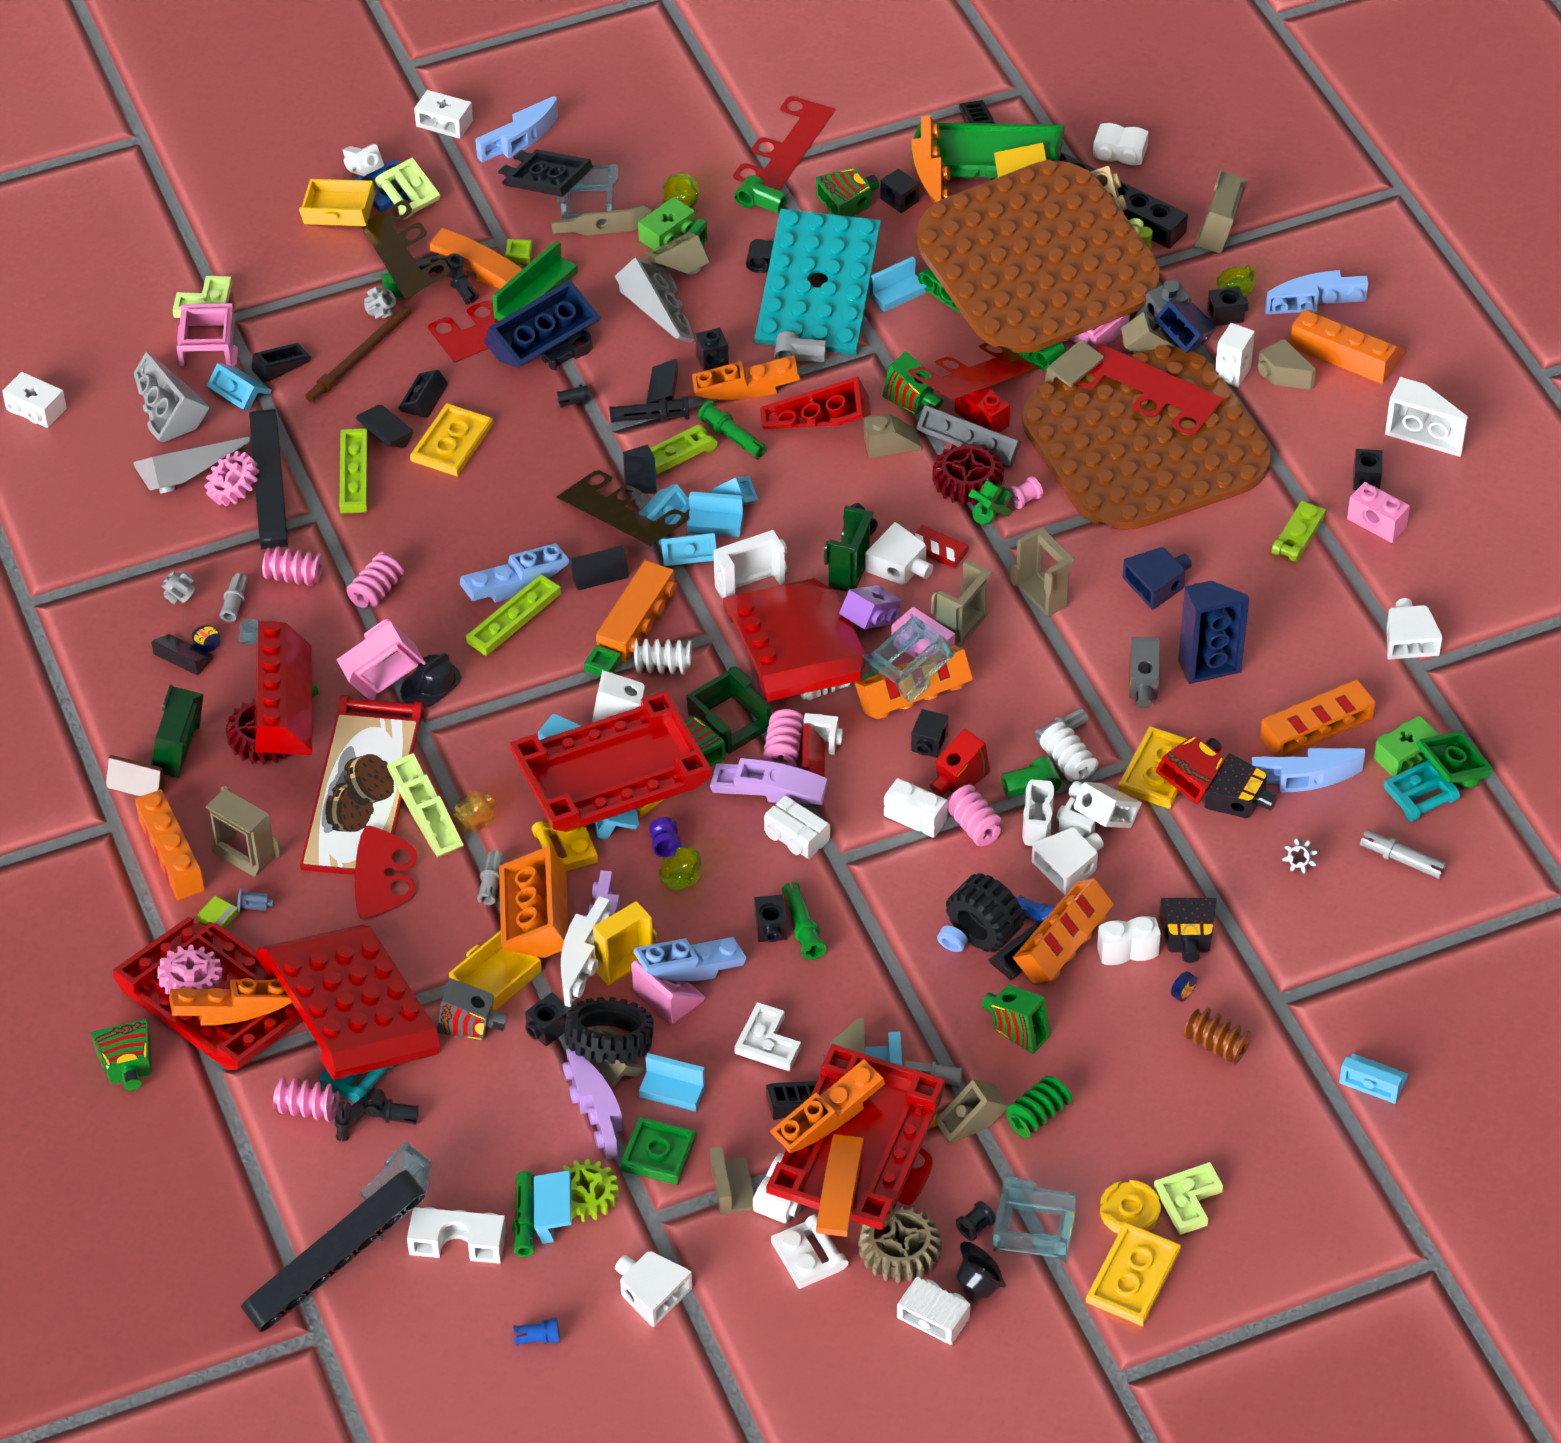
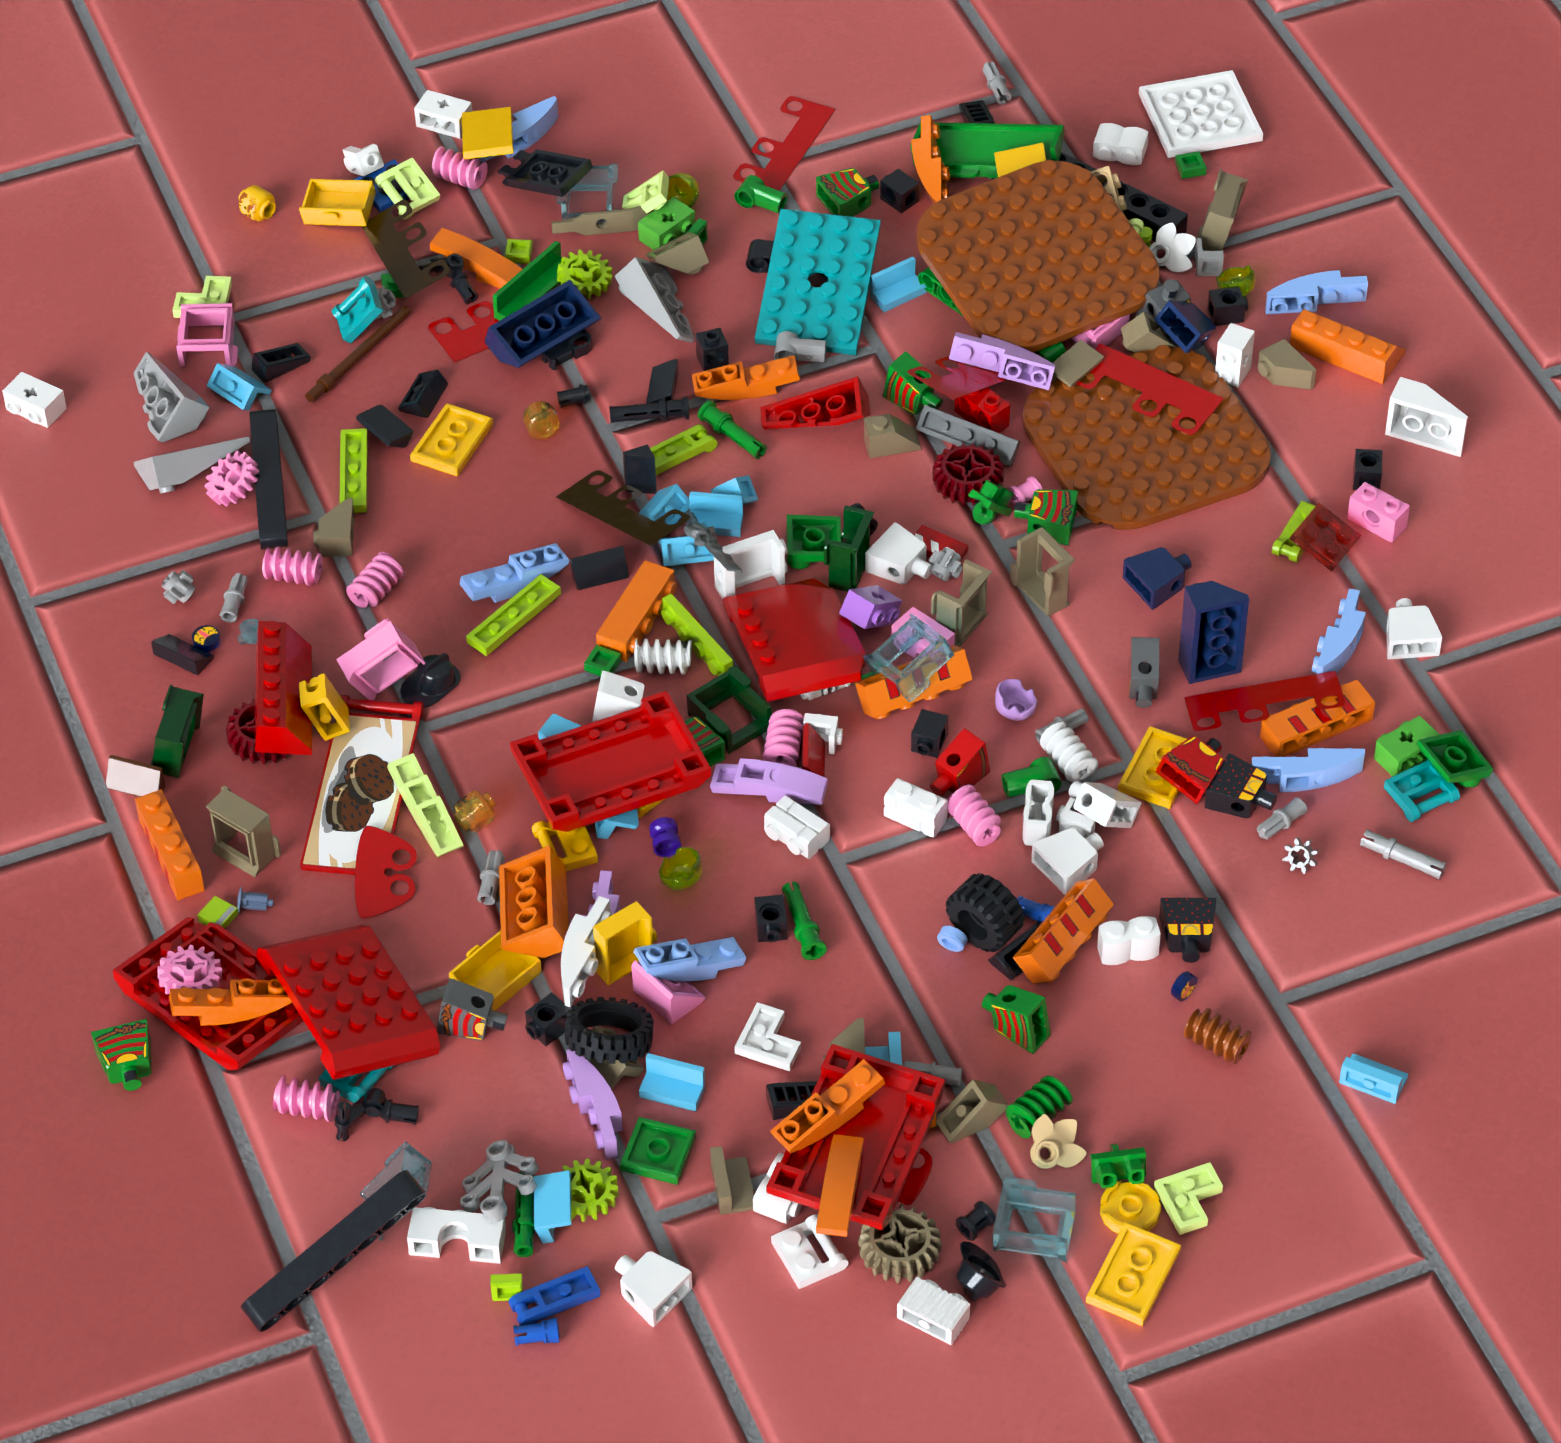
none -> yellow head [238,185,276,222]
none -> yellow brick [299,673,350,741]
none -> dark tan slope [313,498,355,557]
none -> teal plate [331,276,383,344]
none -> bright pink piece [432,146,487,190]
none -> light grey plant [460,1140,539,1222]
none -> yellow tile [462,107,513,159]
none -> lime tile [490,1273,523,1301]
none -> blue plate [508,1266,601,1325]
none -> clear yellow head [523,401,560,440]
none -> lime gear [557,250,612,299]
none -> yellowish green plate [622,170,669,213]
none -> lime plate [661,594,733,676]
none -> dark grey sword [684,511,743,572]
none -> green slope [785,514,841,569]
none -> light grey gear [929,547,963,581]
none -> lavender slope [949,332,1055,390]
none -> light grey axle [982,62,1012,104]
none -> lavender hair [995,679,1038,721]
none -> green torso [1014,489,1078,546]
none -> tan plate [1030,1114,1087,1169]
none -> green hips [1090,1143,1146,1188]
none -> white plate [1139,70,1263,158]
none -> white plate [1149,223,1196,272]
none -> green plate [1175,151,1207,179]
none -> red piece [1184,671,1346,731]
none -> light grey panel [1195,238,1224,276]
none -> light grey axle [1256,797,1307,840]
none -> clear red plate [1289,503,1362,572]
none -> light blue slope [1312,588,1366,674]

